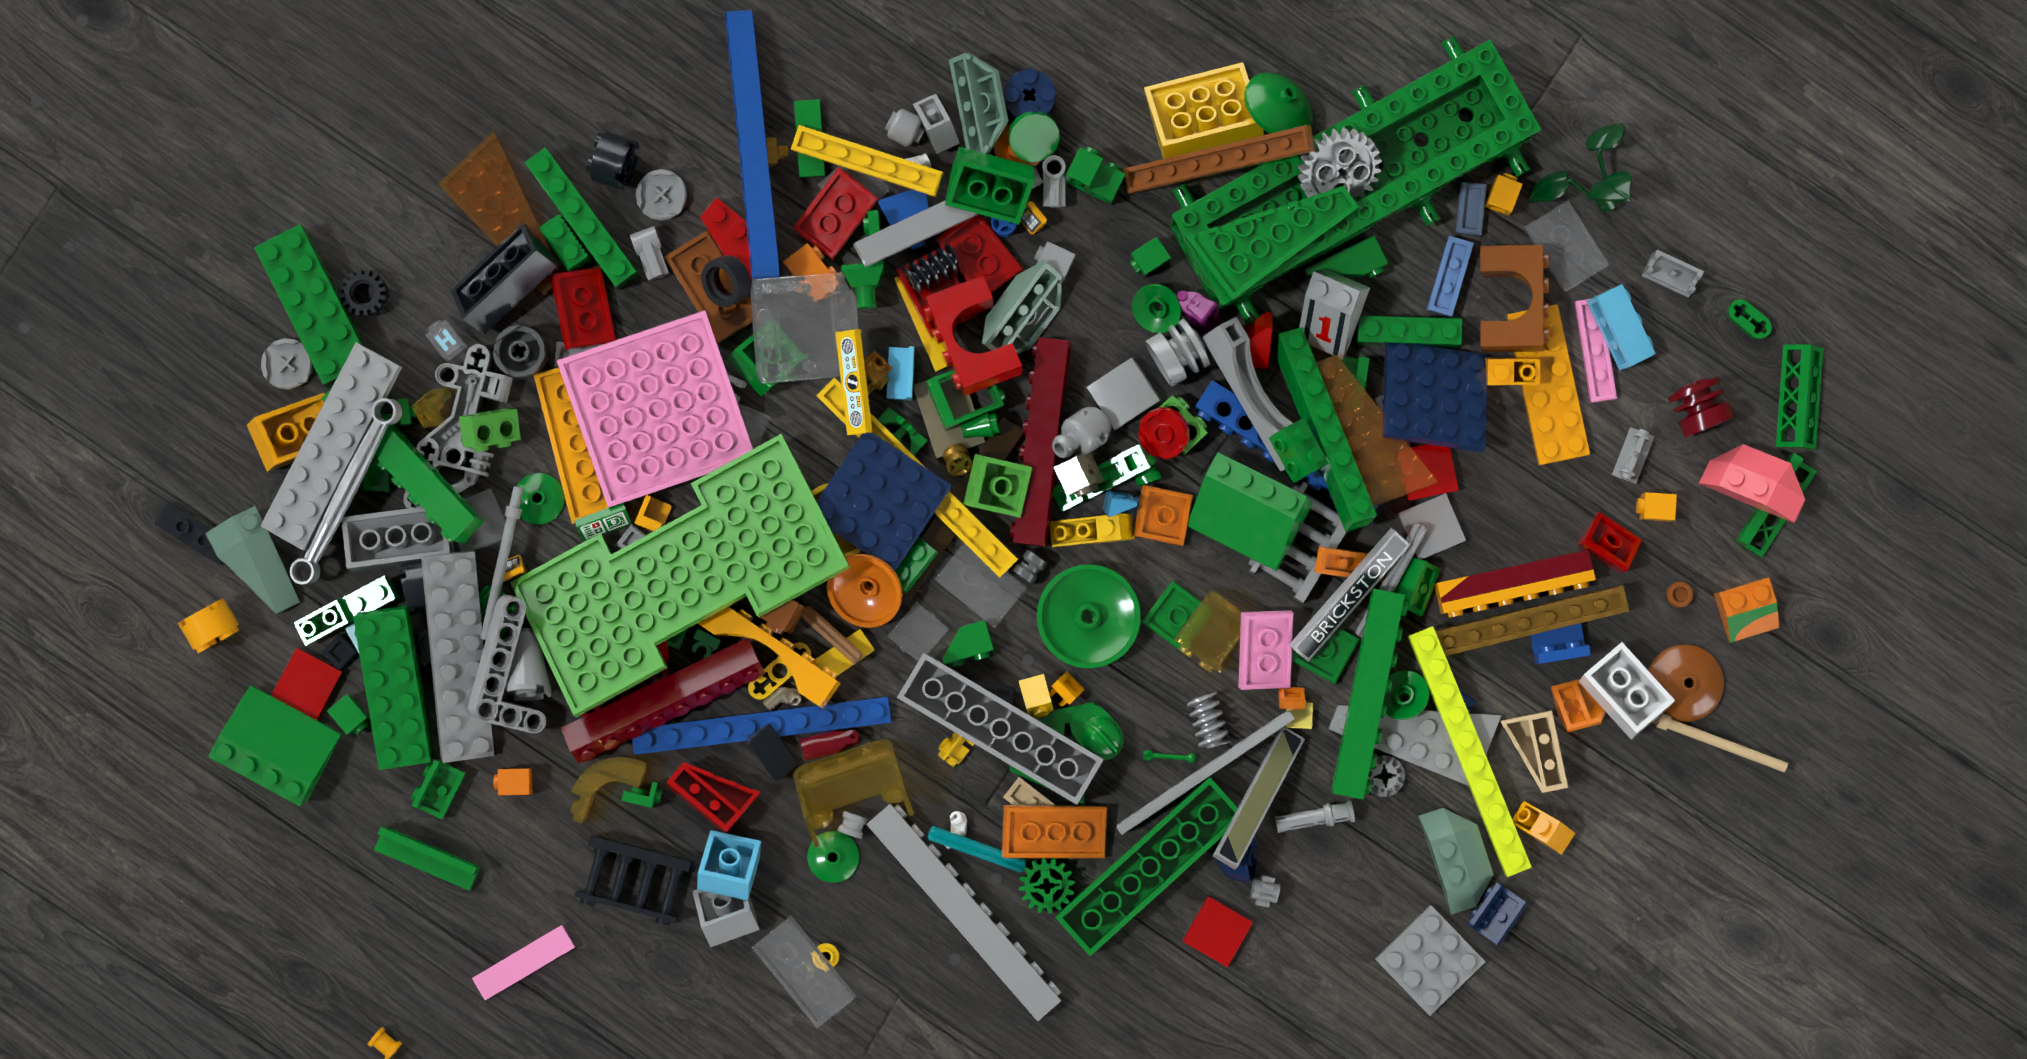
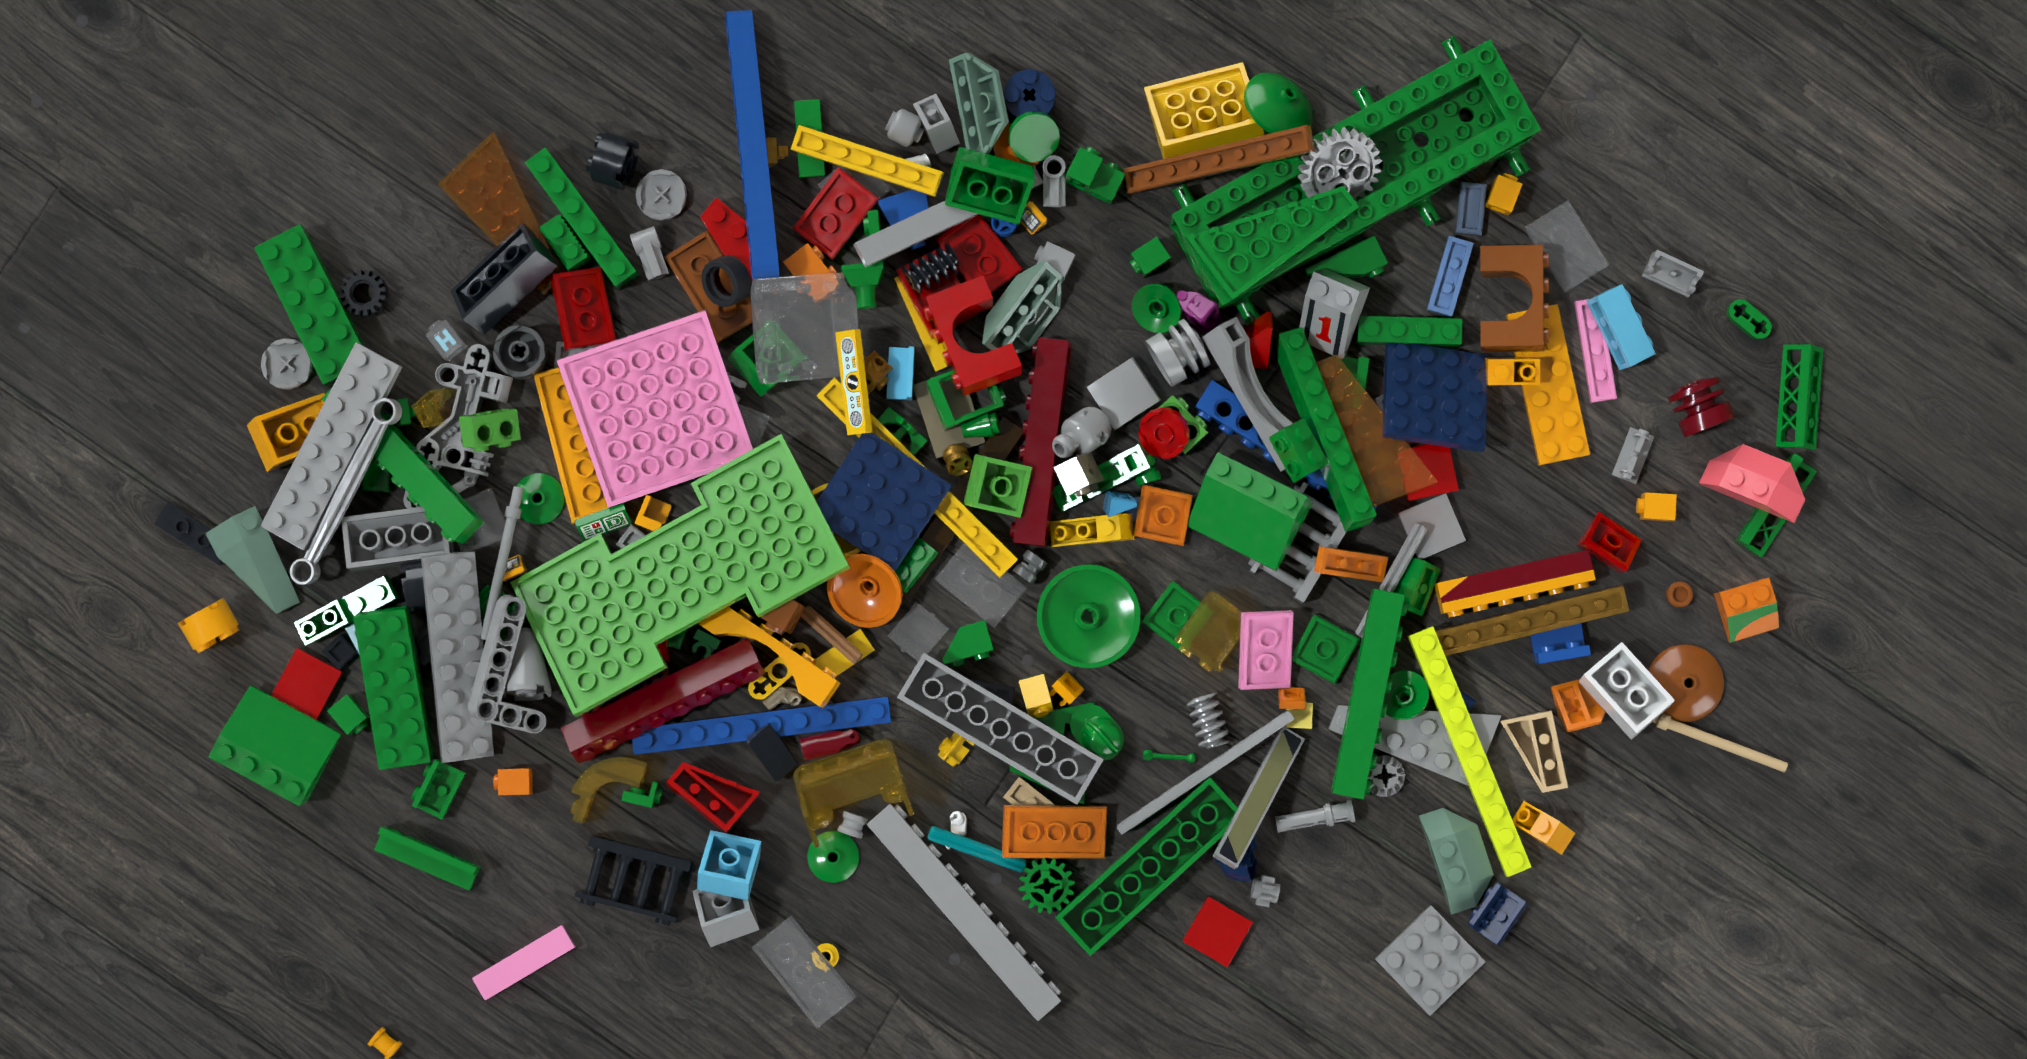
tile [1289,528,1410,662] -> none
dark green plant [1529,123,1632,212] -> none

